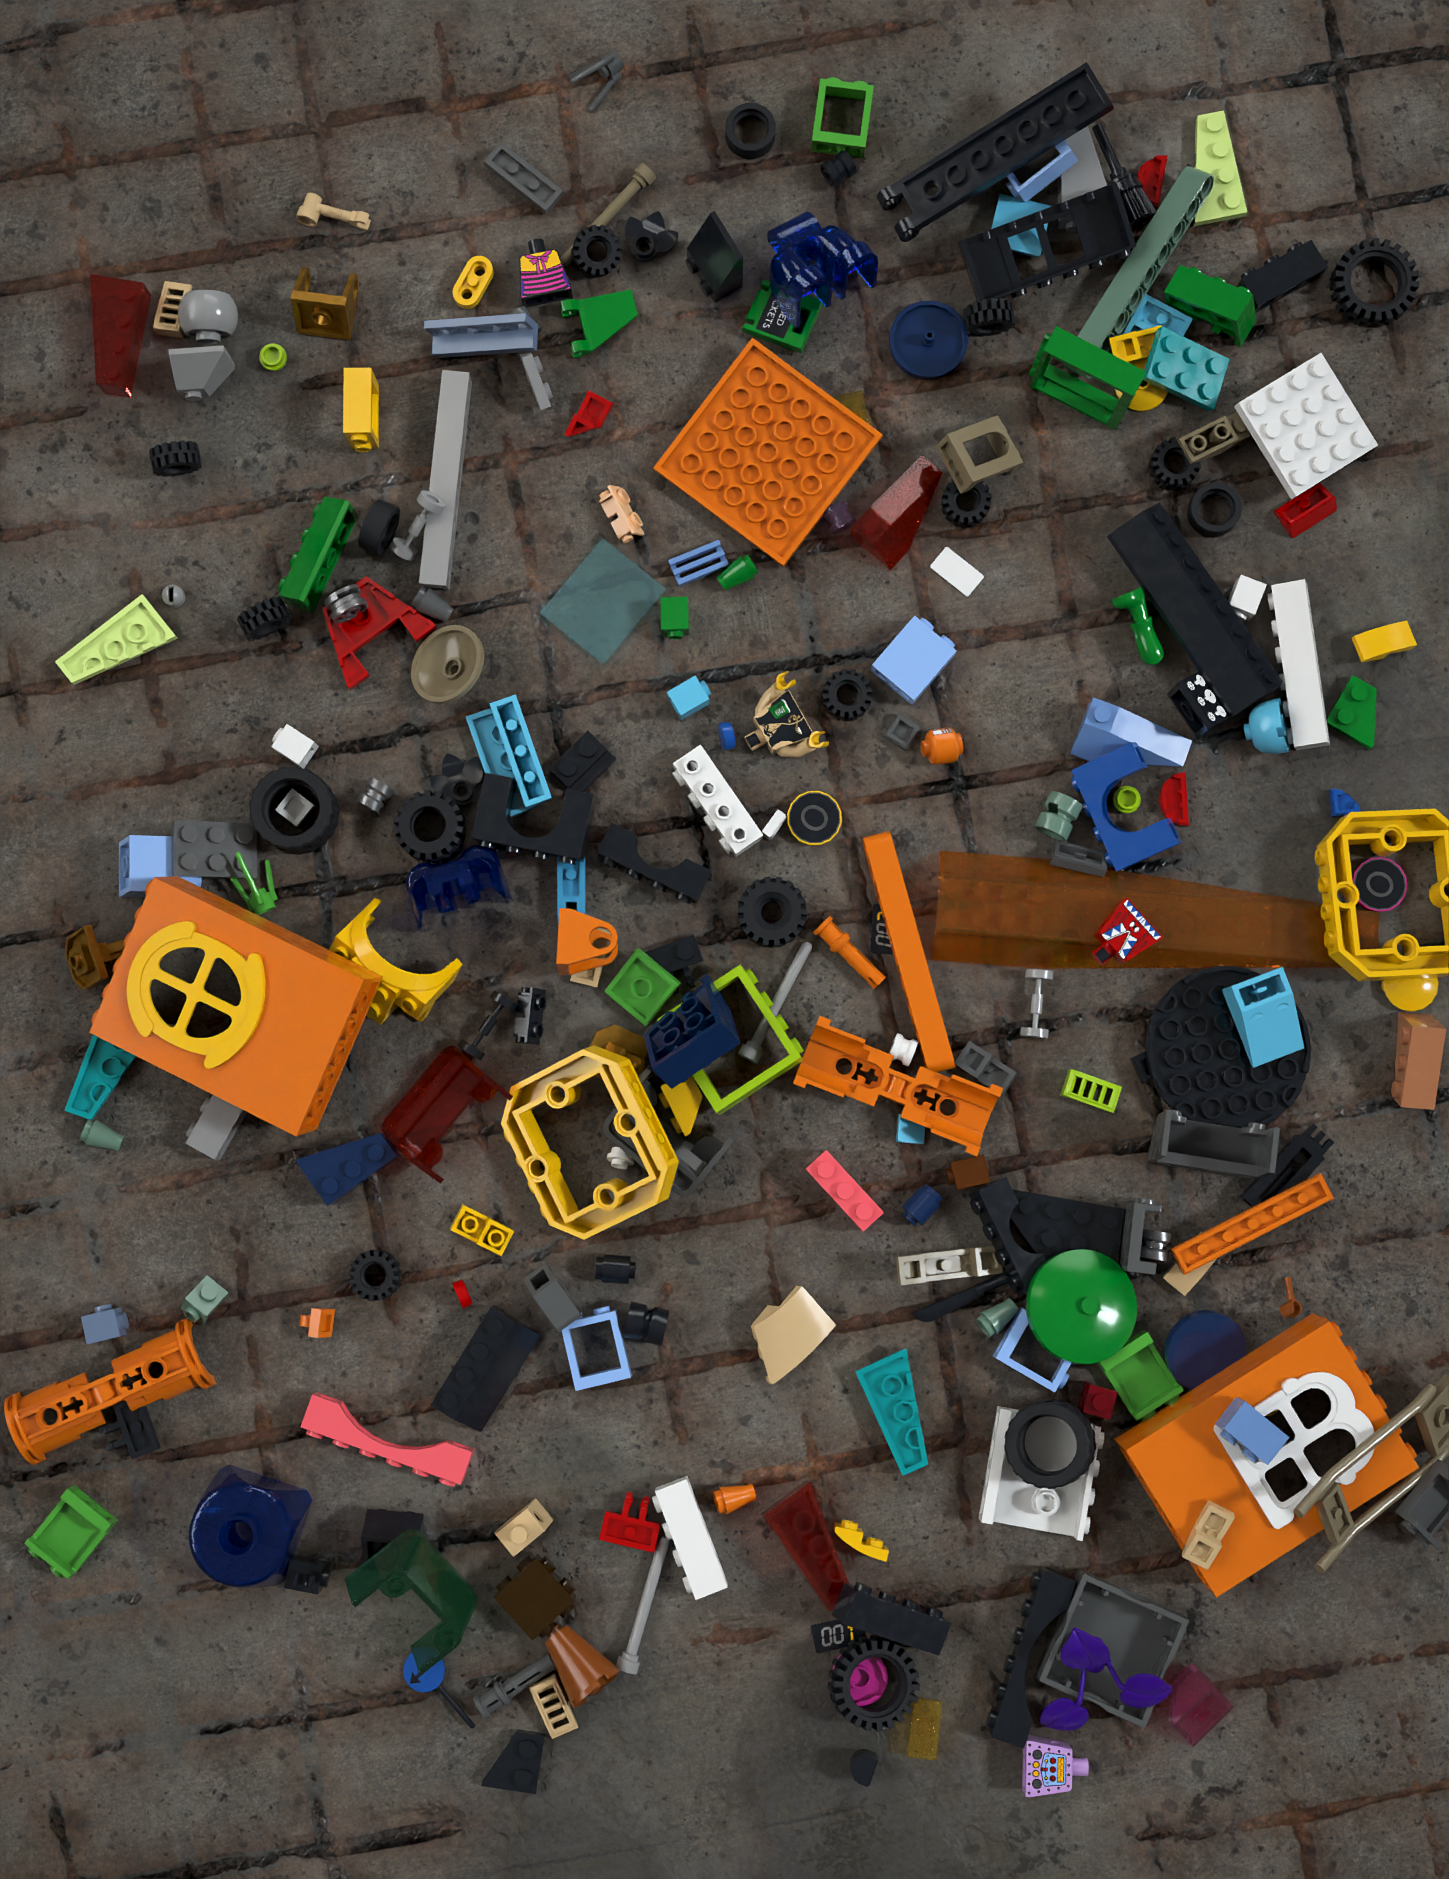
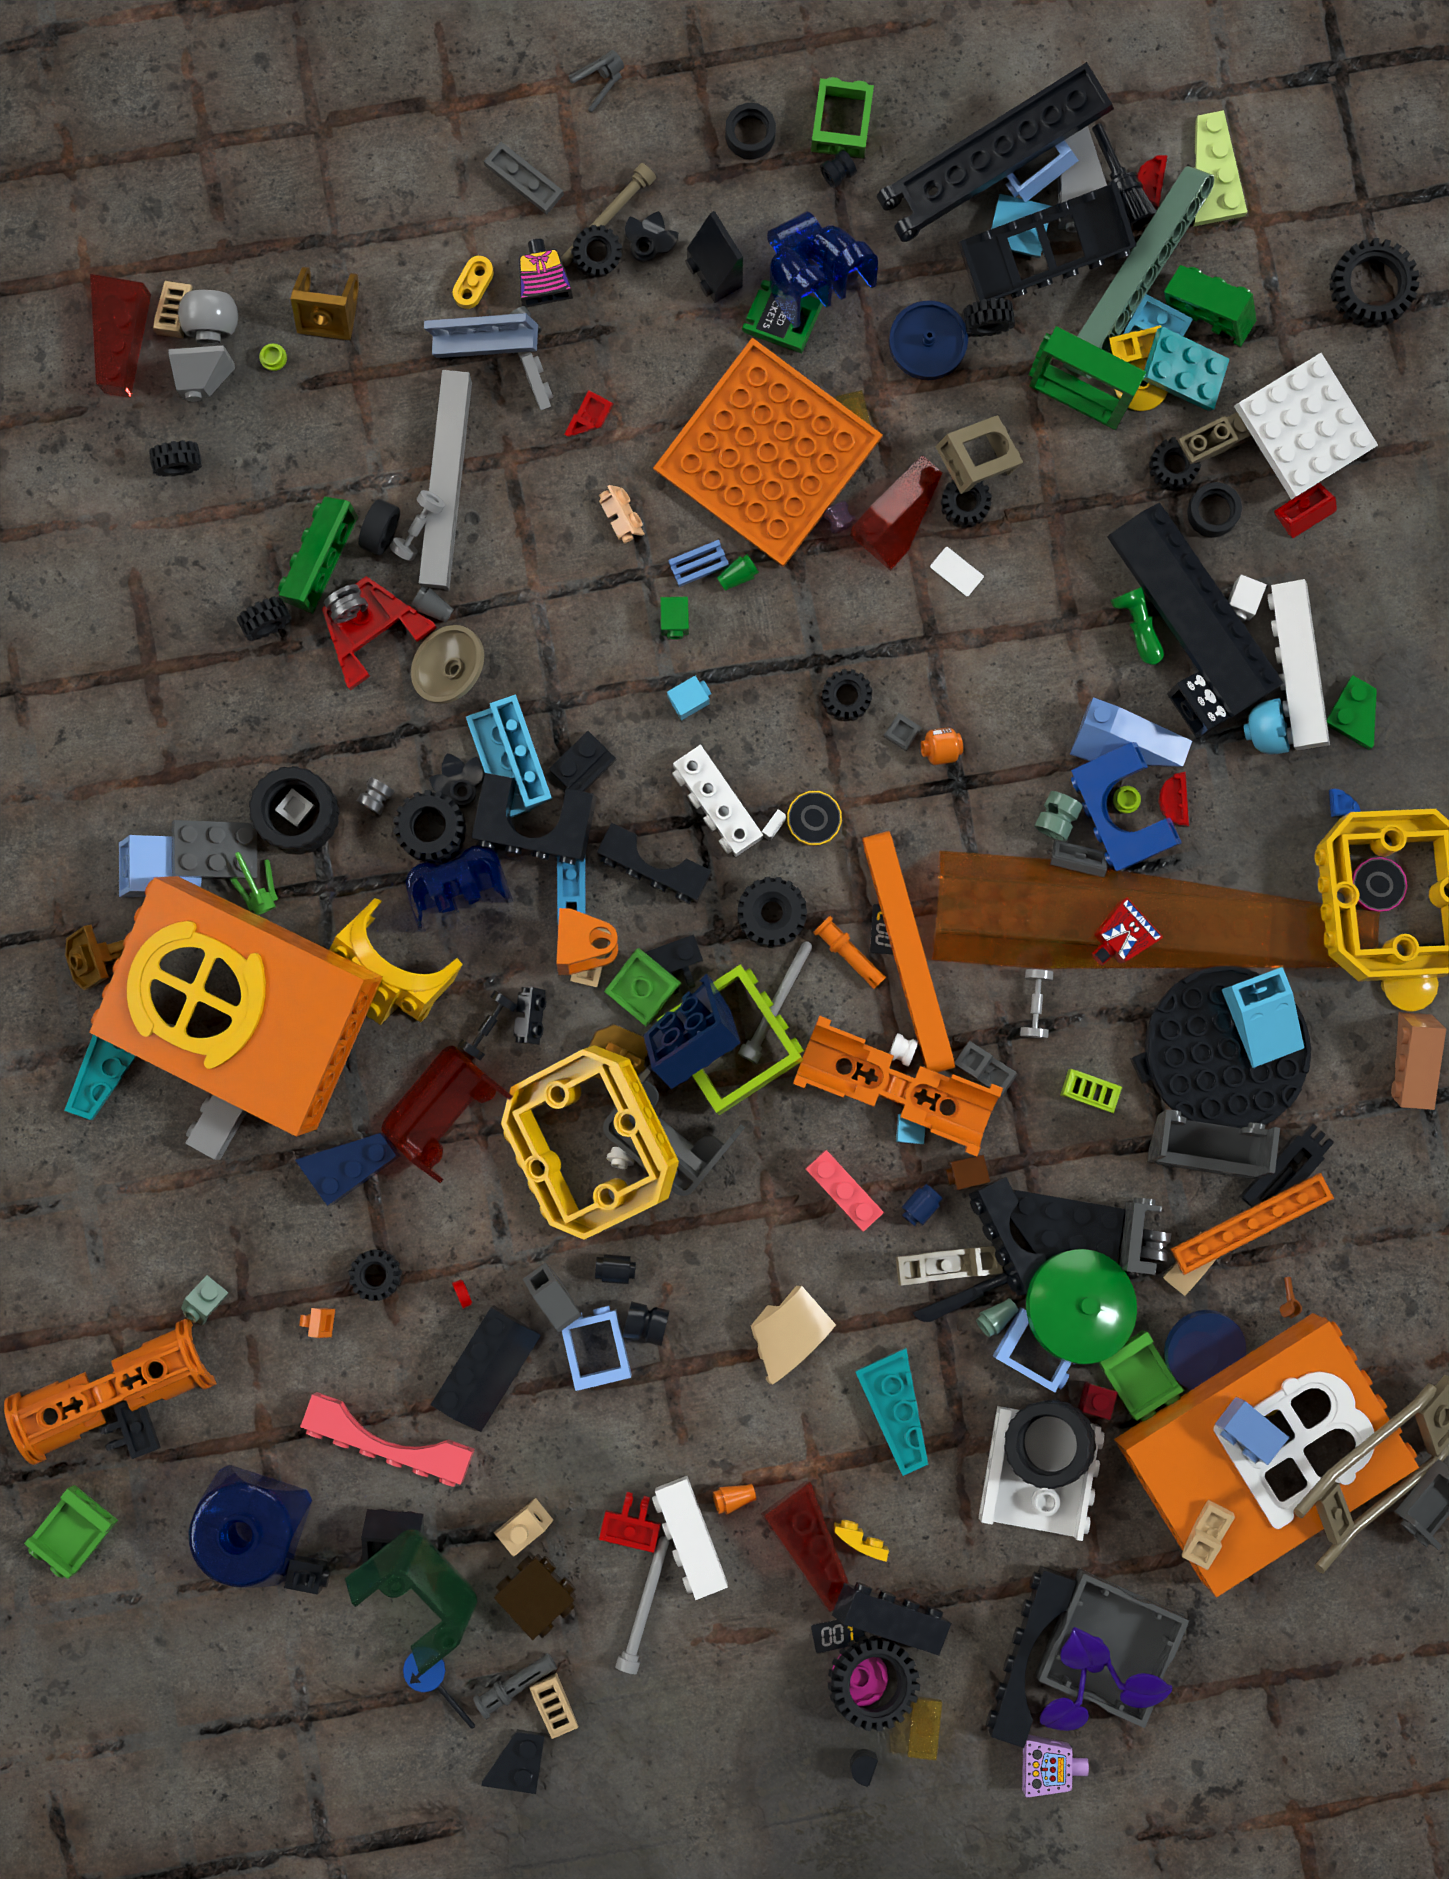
yellowish green wing [55,594,178,685] -> none
sand green cone [80,1119,125,1151] -> none
sand blue brick [81,1304,129,1344] -> none
light grey hinge [162,584,185,608] -> none
white brick [271,724,319,769] -> none
tan brick [296,193,371,230] -> none
yellow window [343,368,379,452] -> none
yellow slope [450,1204,514,1256] -> none
clear light blue piece [540,538,666,665] -> none
dark orange cone [545,1624,620,1709] -> none
green flag [560,289,638,359] -> none
yellow slope [658,1076,703,1137] -> none
blue tile [718,722,736,750] -> none
torso [744,671,829,758] -> none
light blue brick [870,616,957,705] -> none
clear pink slope [1169,1663,1234,1747] -> none
black brick [1237,240,1328,313] -> none
yellow slope [1352,621,1417,662] -> none

